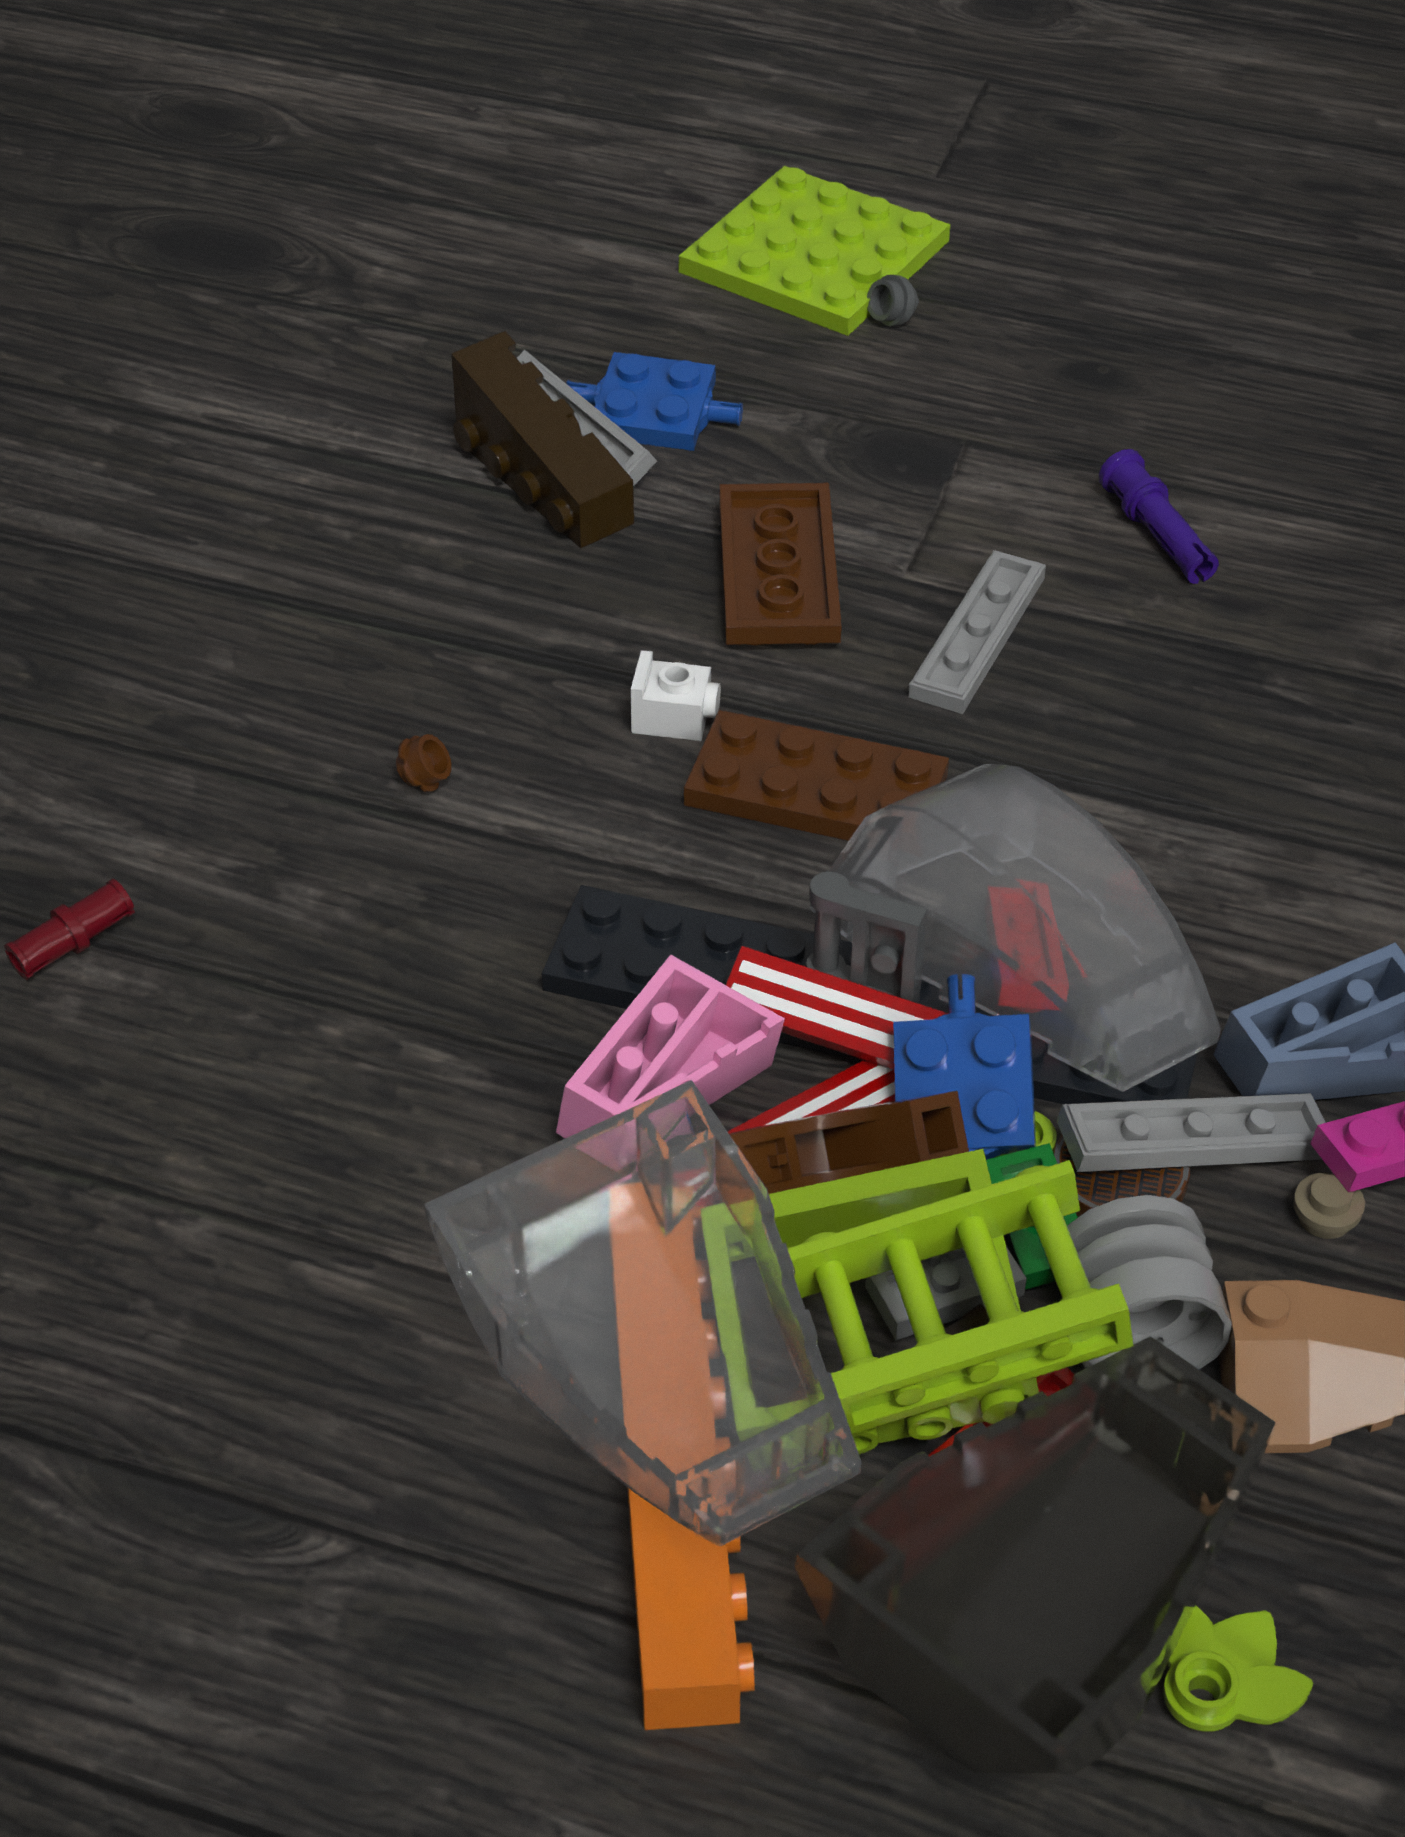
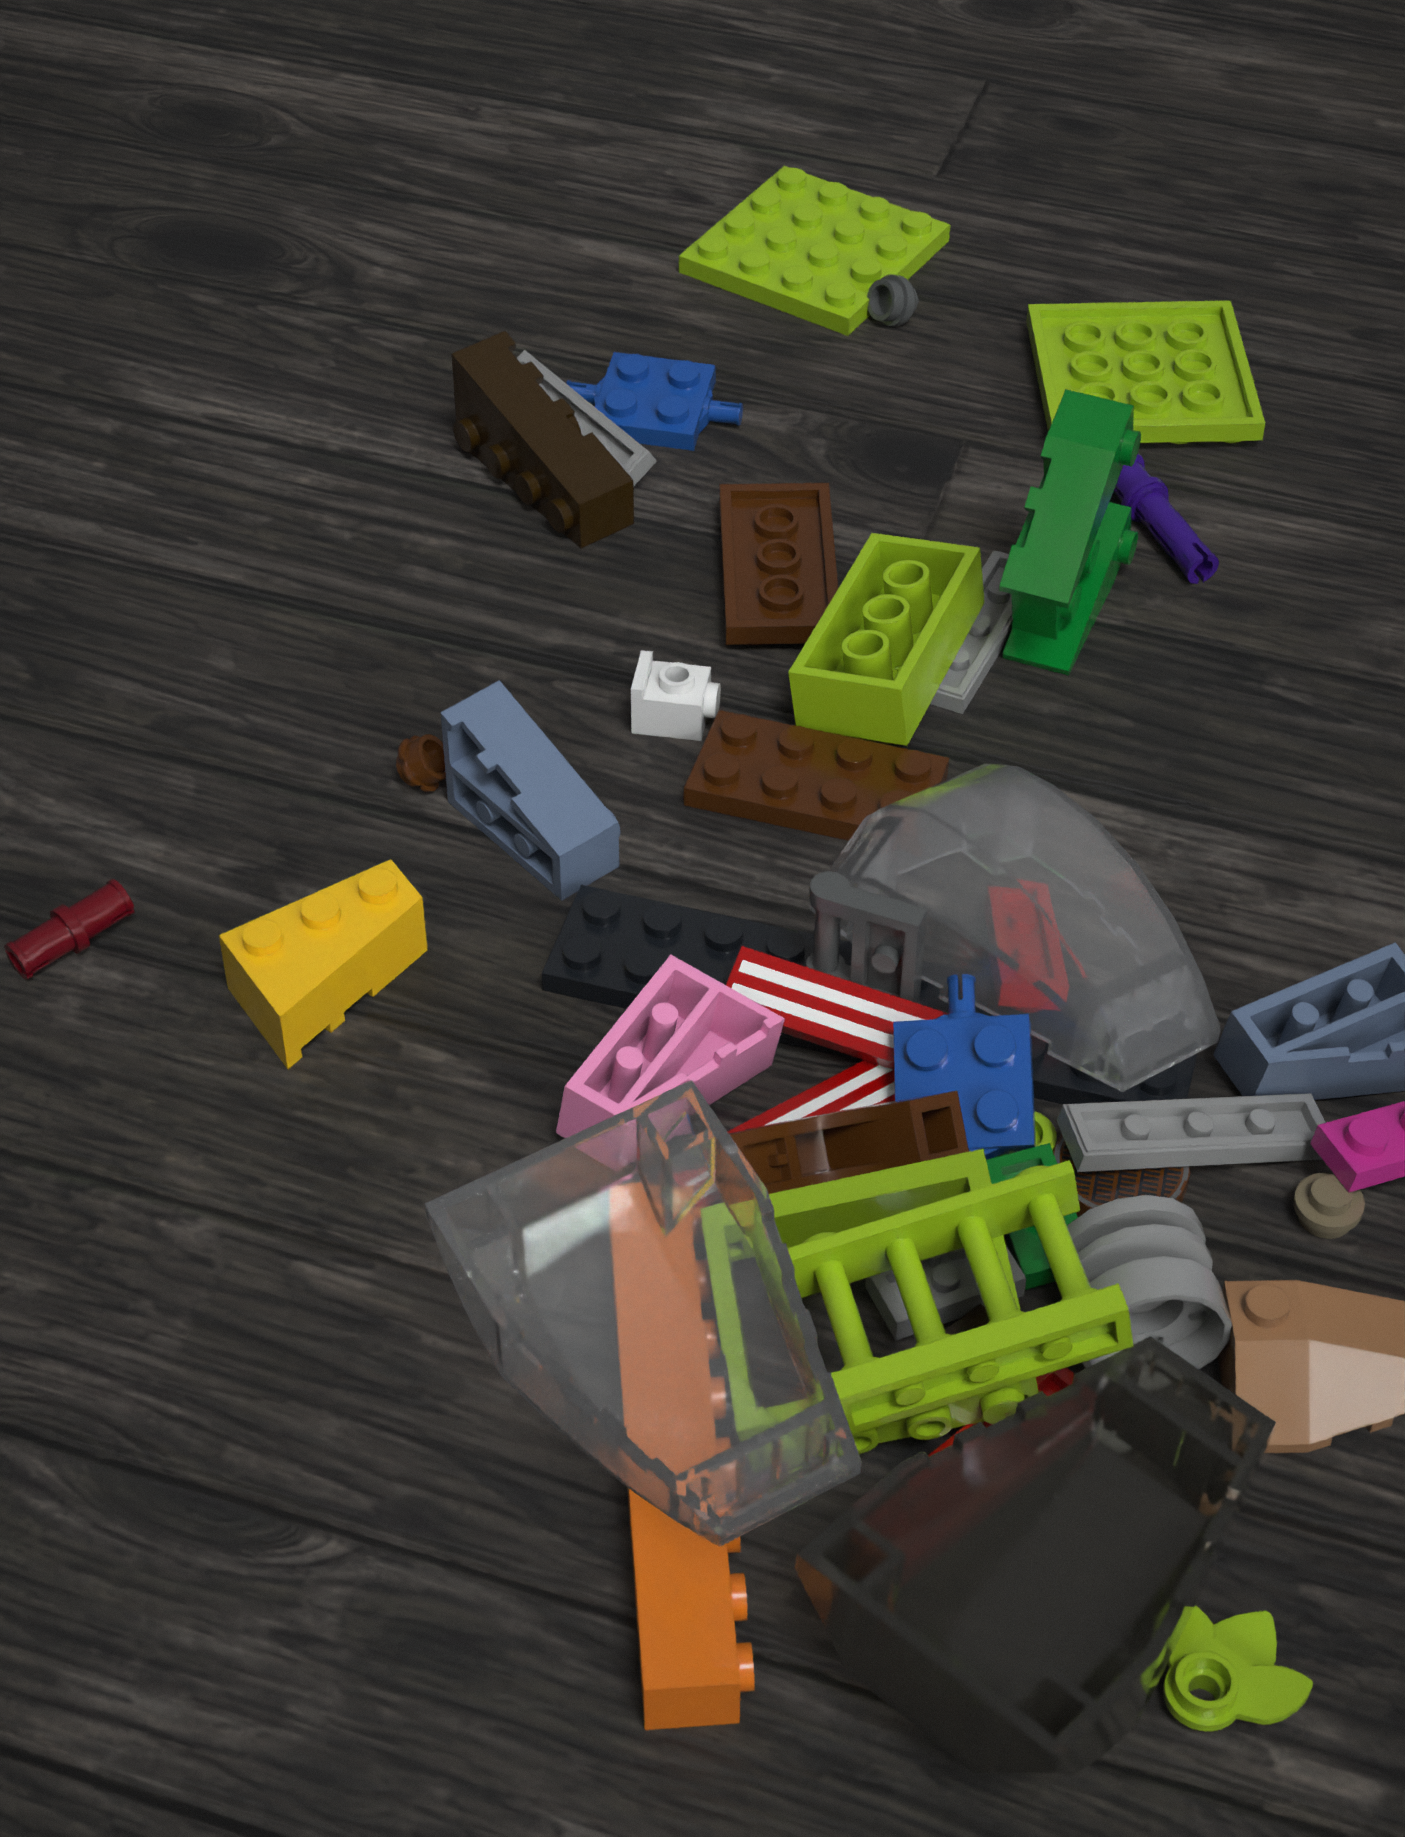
none -> yellow wedge [219,859,428,1069]
none -> sand blue wedge [441,680,621,901]
none -> lime brick [788,533,985,746]
none -> green wedge [999,389,1141,676]
none -> lime plate [1026,300,1265,444]

